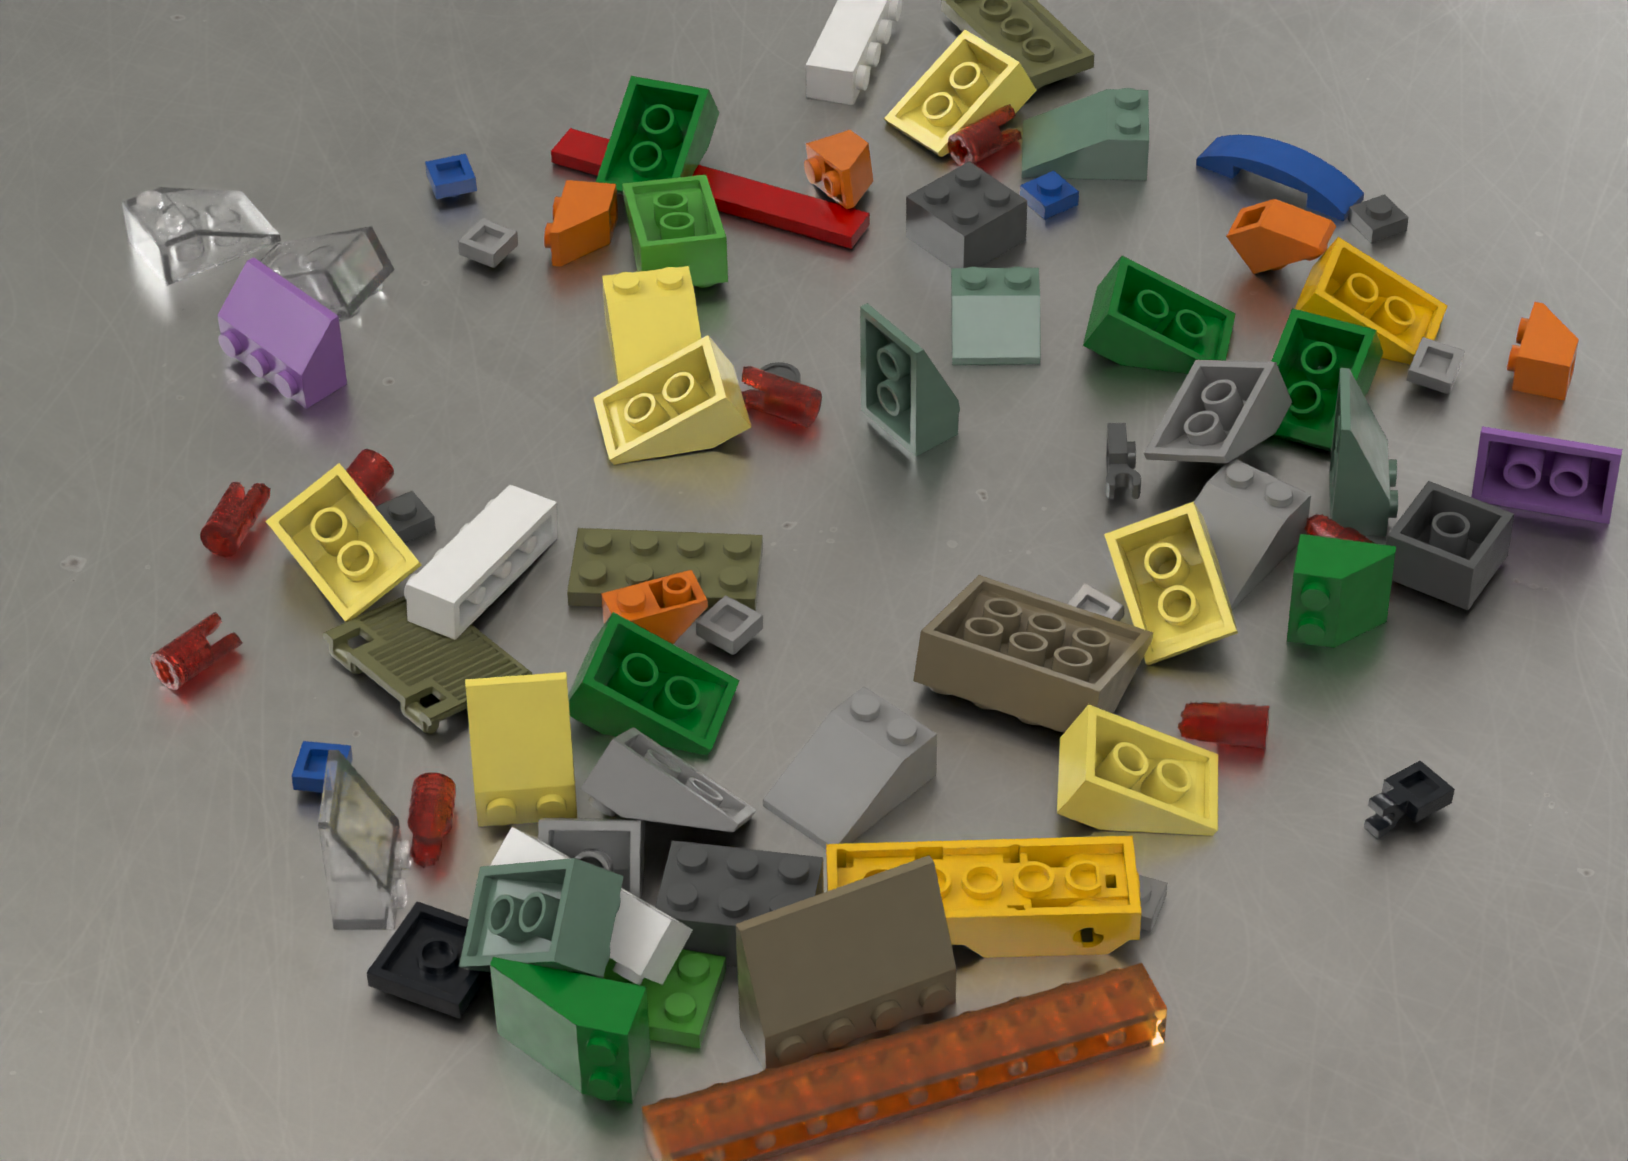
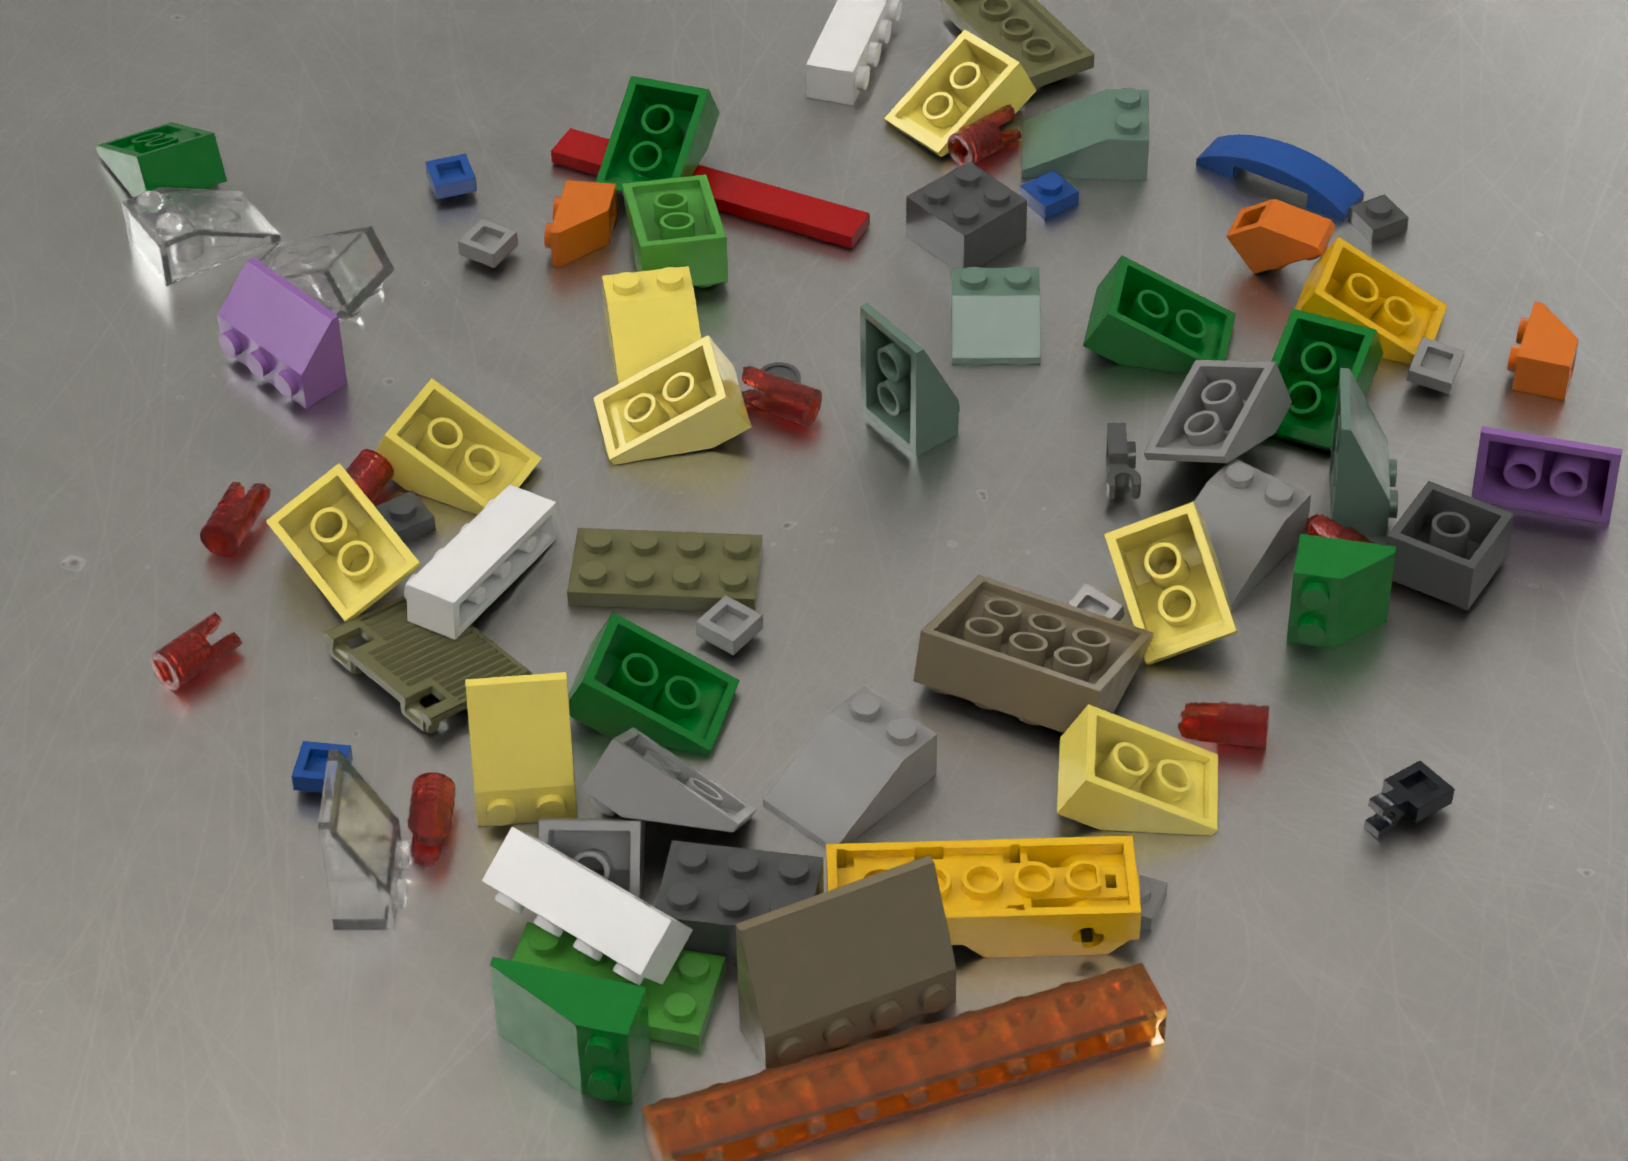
black plate [367,901,491,1019] -> none
sand green slope [459,858,624,978] -> none
orange slope [601,570,708,644] -> none
orange slope [804,130,873,209] -> none
none -> green slope [96,122,227,209]
none -> light yellow slope [369,378,542,515]

